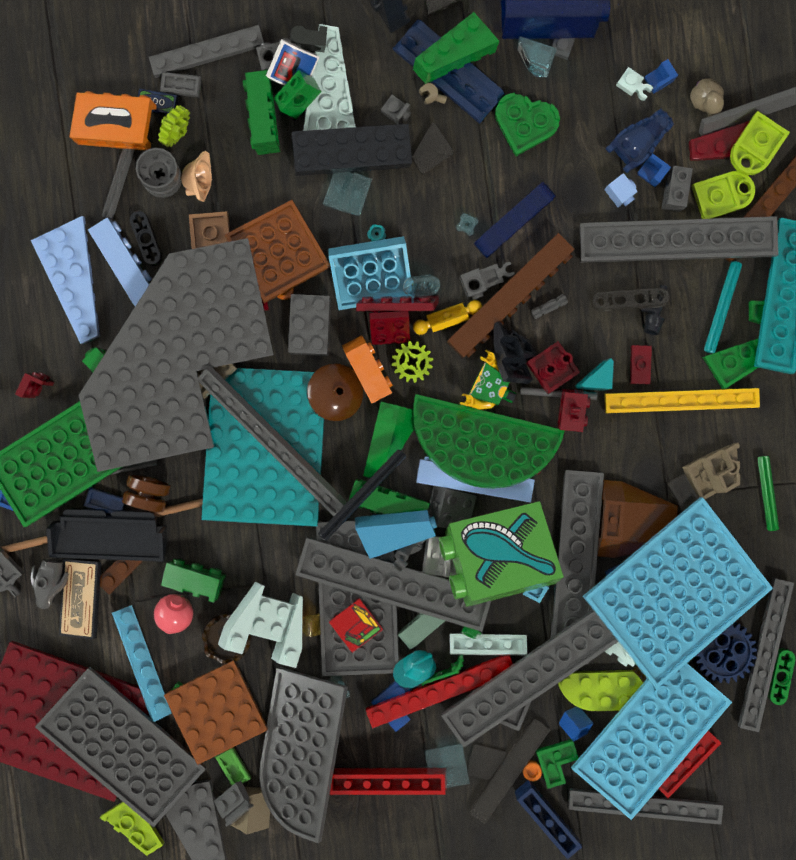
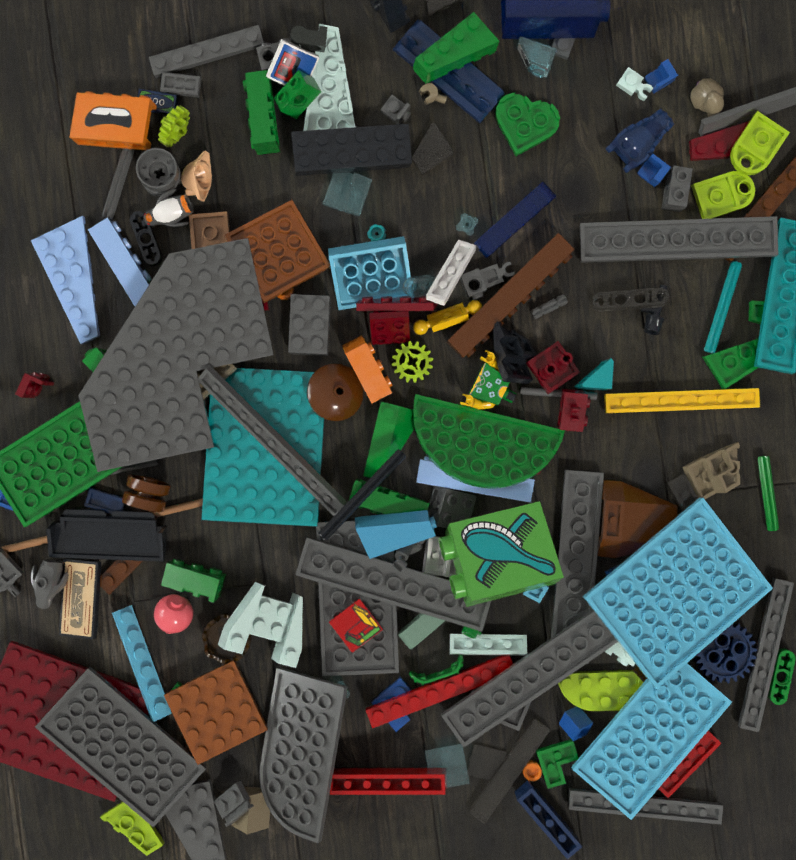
bright green plate [215,747,251,785] -> none
clear yellow tile [302,614,321,637] -> none
teal piece [393,650,436,688] -> none
light blue brick [604,173,638,207] -> none
dark red plate [630,345,652,384] -> none
none -> animal [143,189,193,228]
none -> white plate [426,240,476,306]

